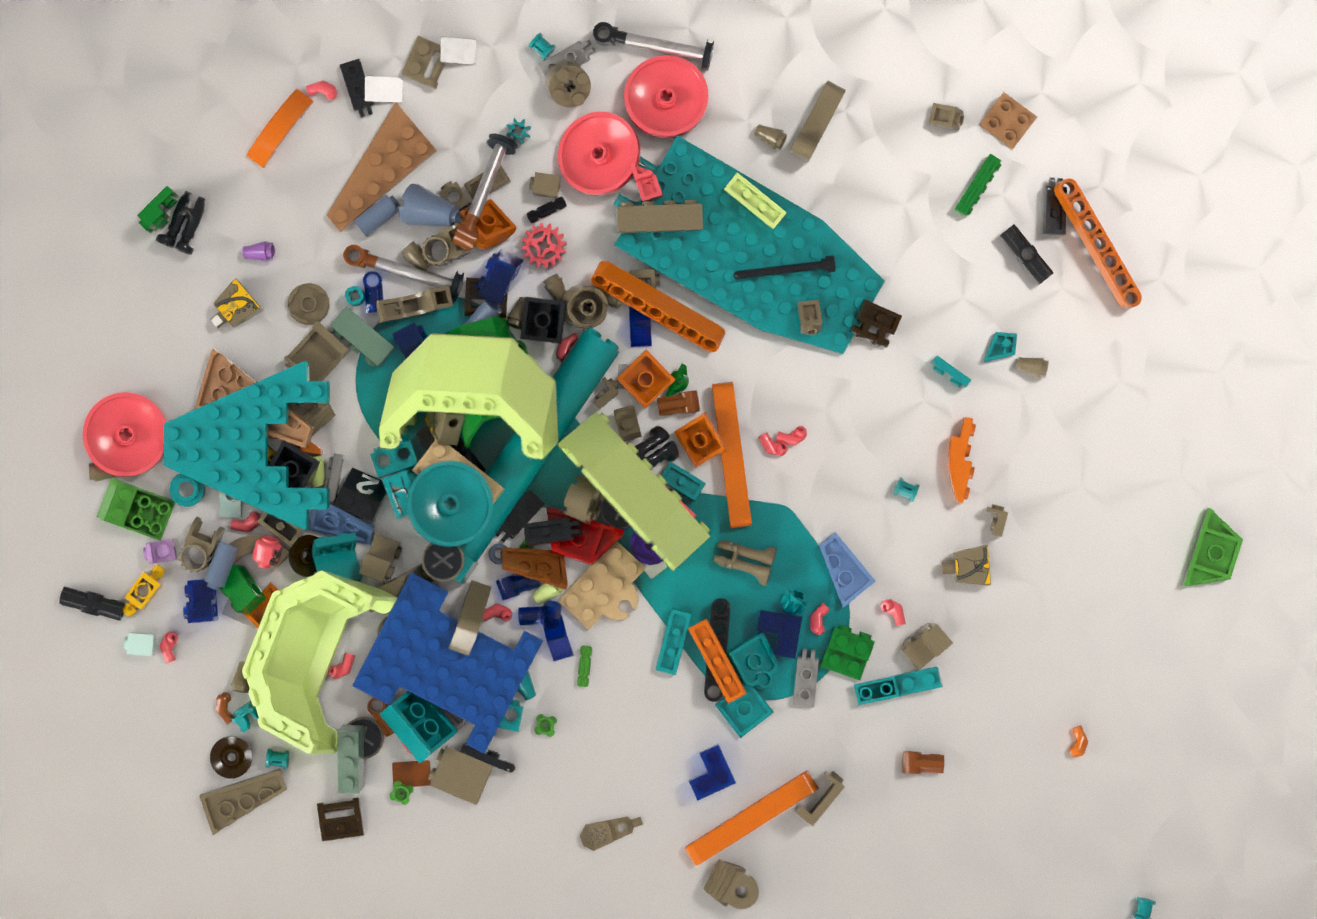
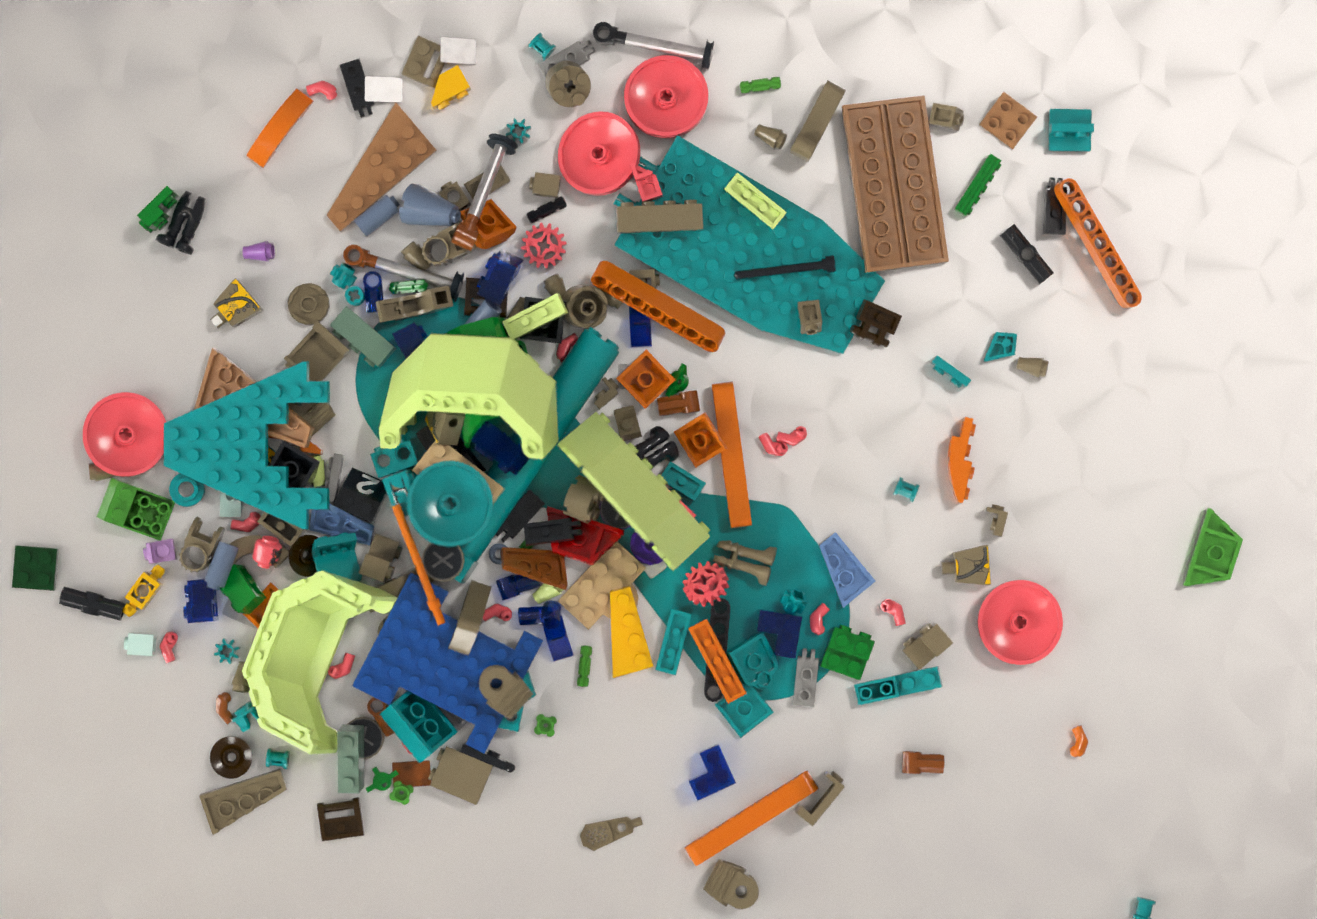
none -> dark green plate [12,545,59,591]
none -> teal gear [214,638,241,664]
none -> teal gear [330,263,357,289]
none -> green piece [365,766,399,793]
none -> axle [389,279,428,294]
none -> orange bar [392,503,445,625]
none -> yellow slope [431,65,471,110]
none -> clear blue brick [471,420,530,476]
none -> dark tan piece [479,665,533,719]
none -> yellowish green plate [502,293,568,340]
none -> yellow wing [610,585,654,678]
none -> coral gear [683,561,729,607]
none -> bright green axle [740,77,781,93]
none -> medium nougat plate [842,95,949,273]
none -> coral dish [977,580,1063,665]
none -> teal bracket [1049,109,1094,152]

